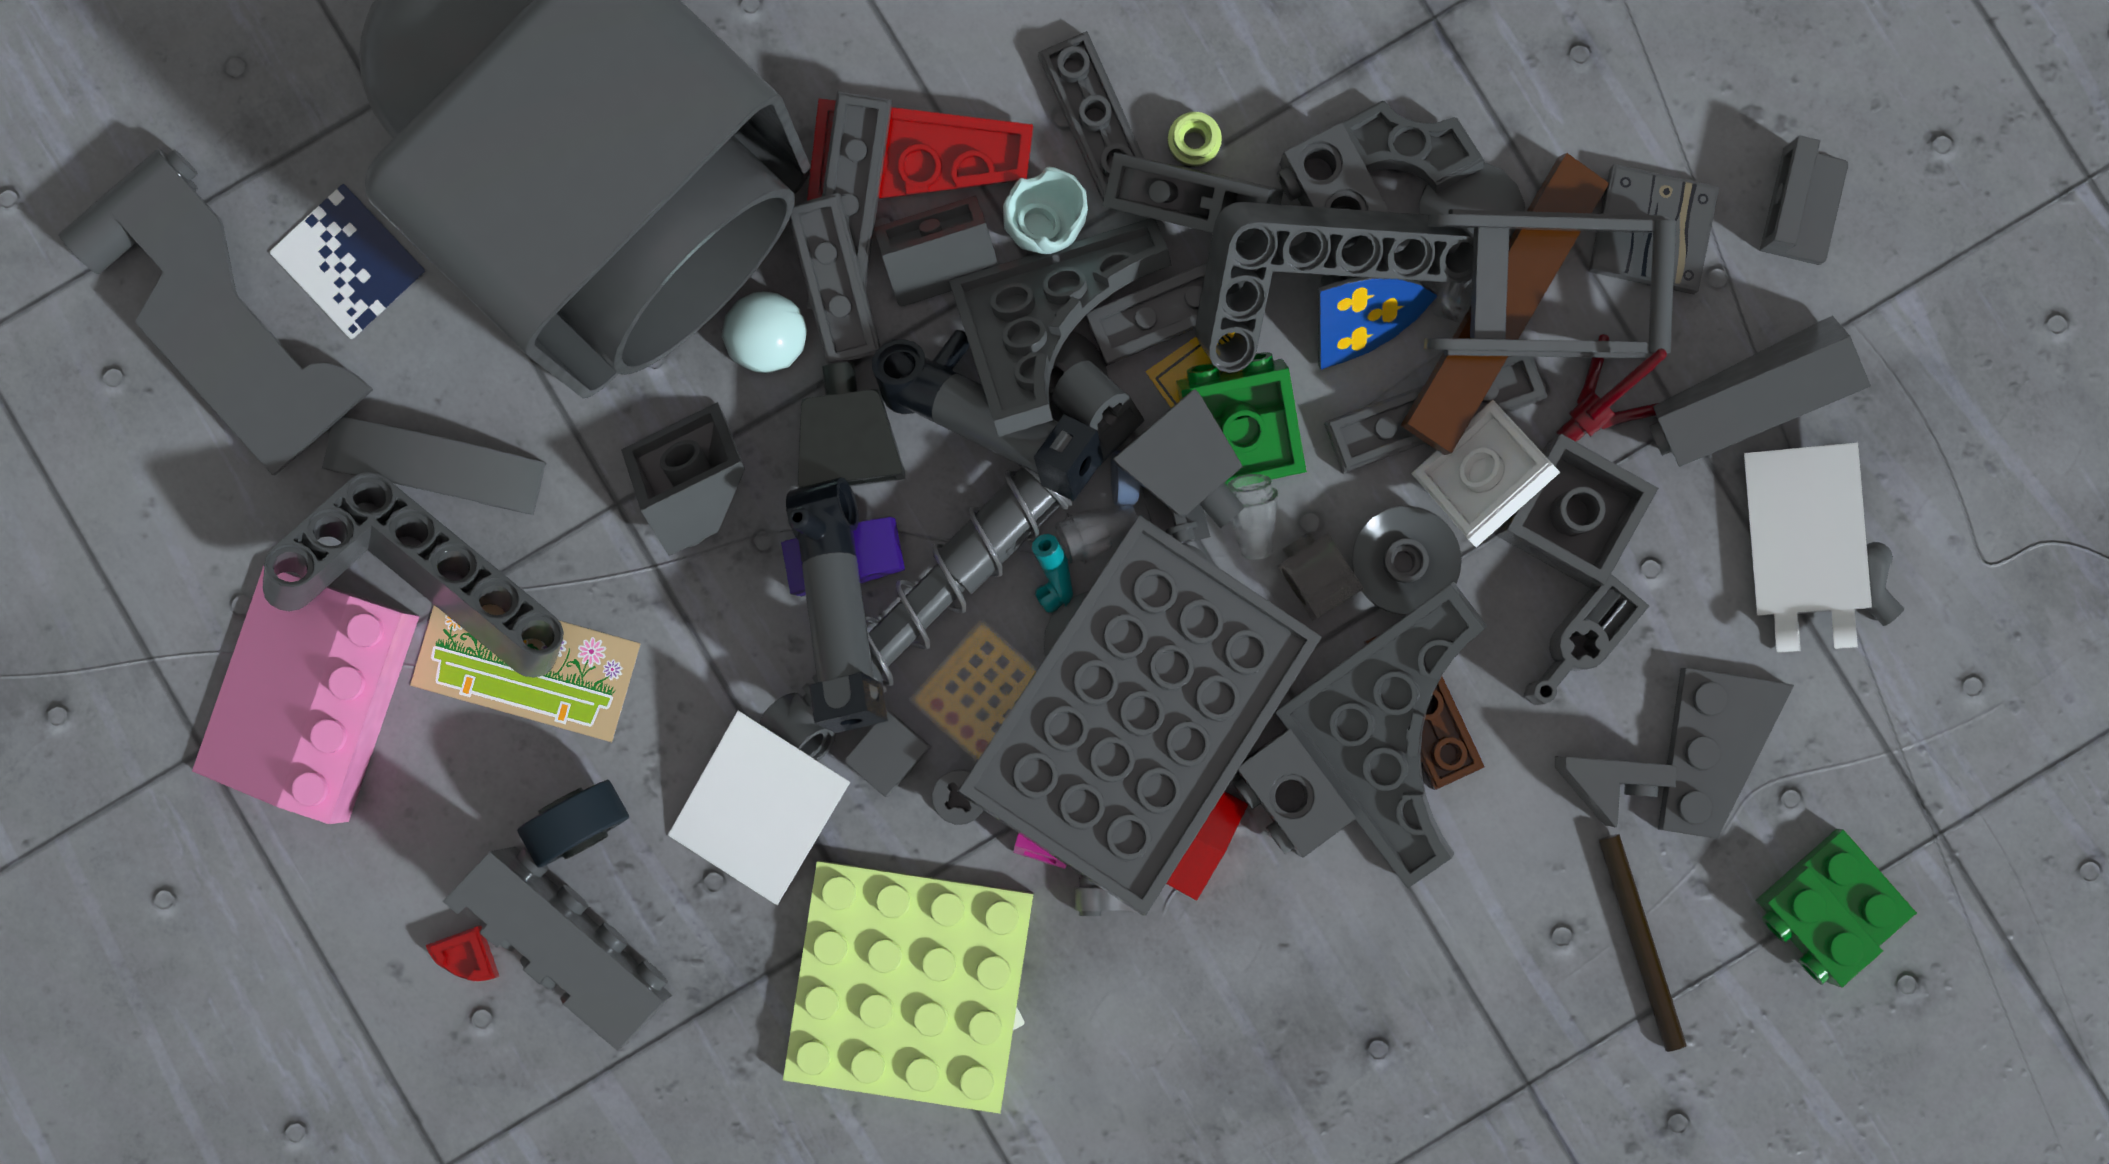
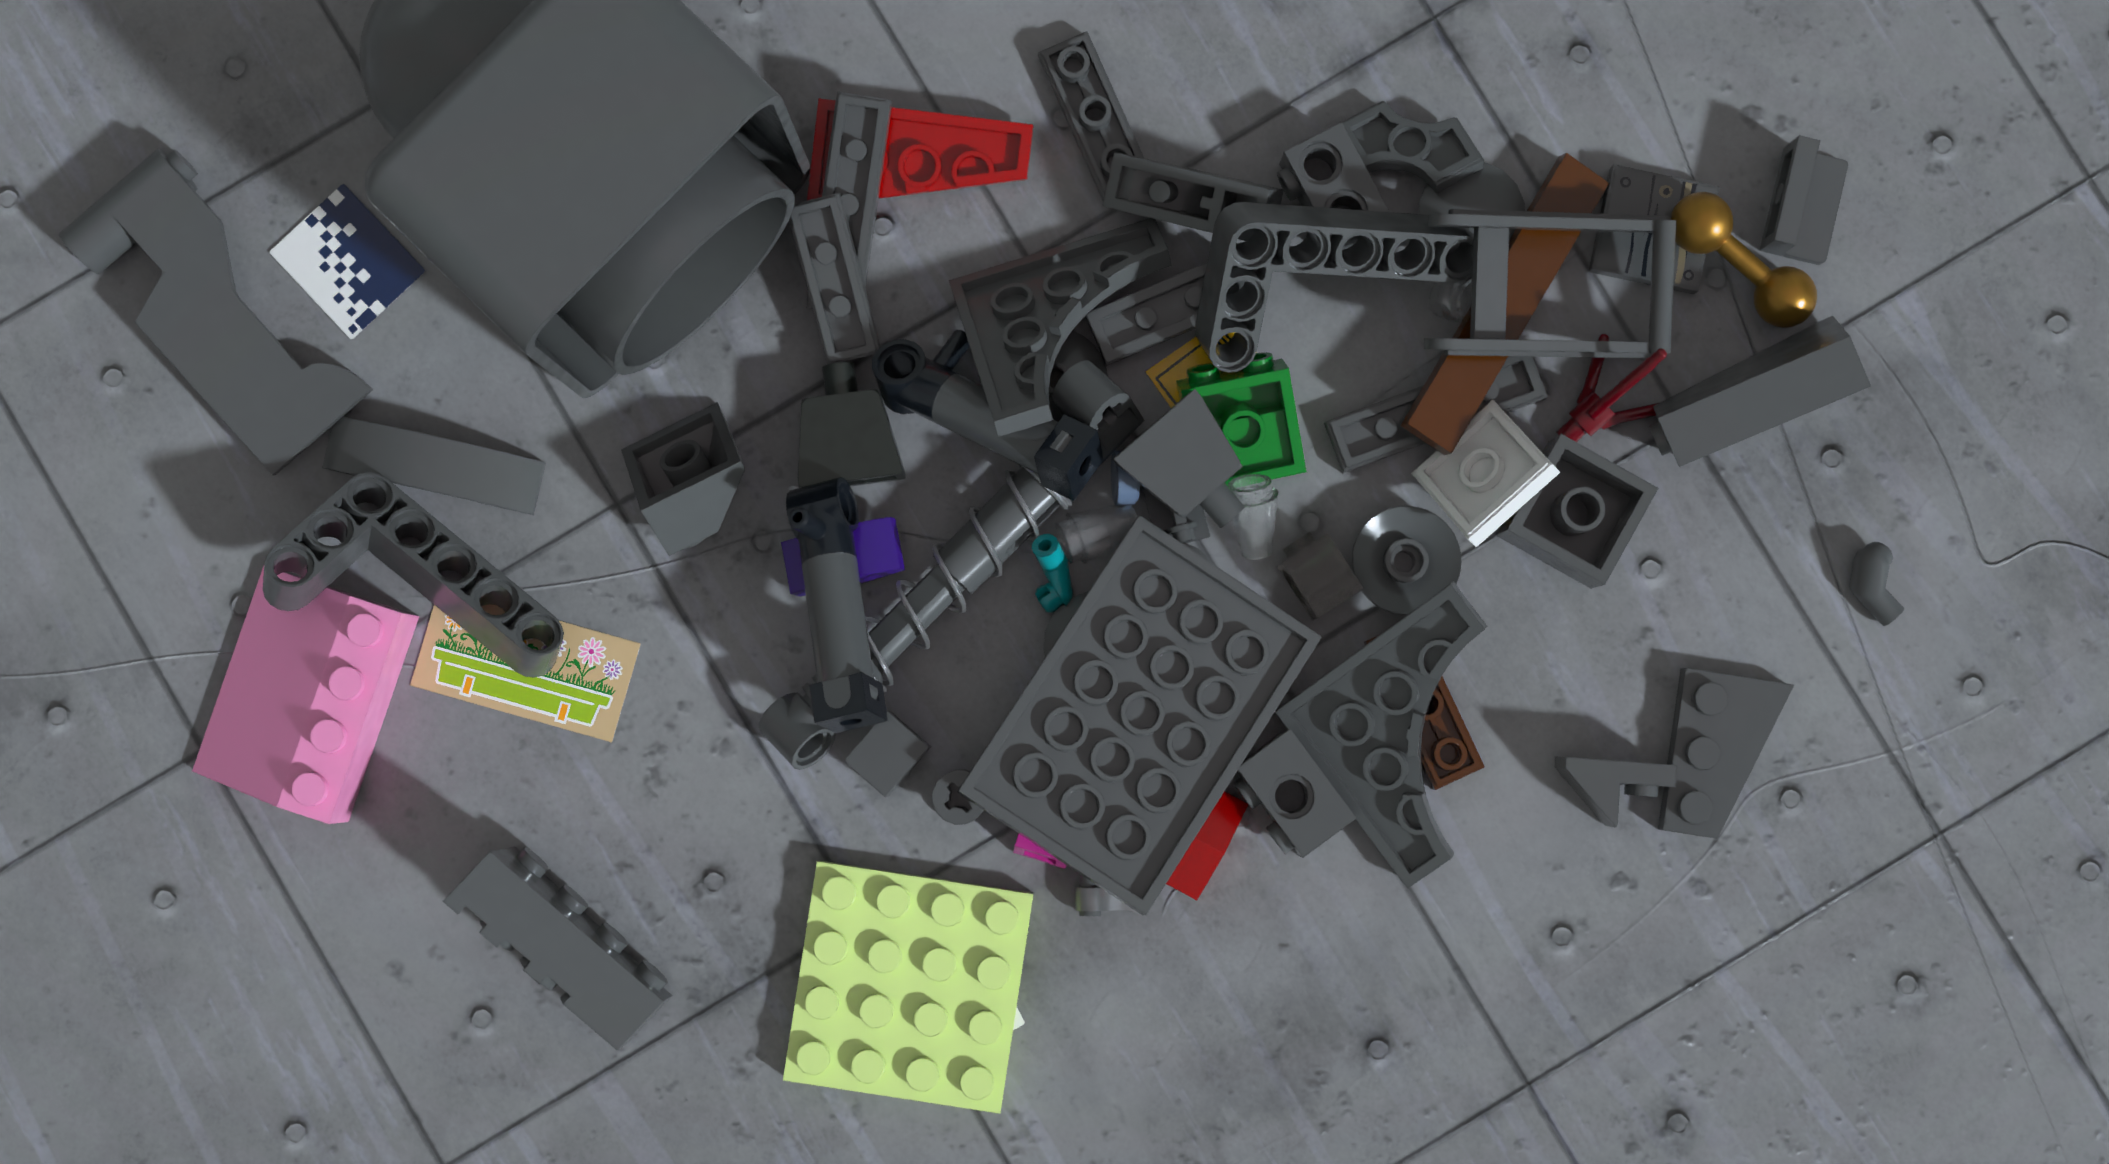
red tile [426,925,499,981] -> none
black wheel [517,779,629,868] -> none
white sticker [668,711,850,905] -> none
light aqua hair [722,291,807,373] -> none
dark grey panel [874,195,998,306] -> none
clear tile [908,619,1037,762] -> none
light aqua hair [1003,167,1088,254] -> none
yellowish green plate [1168,112,1222,167] -> none
blue shield [1318,275,1438,369] -> none
dark grey piece [1524,574,1649,705] -> none
dark brown bar [1598,834,1687,1052] -> none
white tile [1744,442,1872,653] -> none
green plate [1756,829,1917,988] -> none
none -> pearl gold piece [1671,192,1817,328]

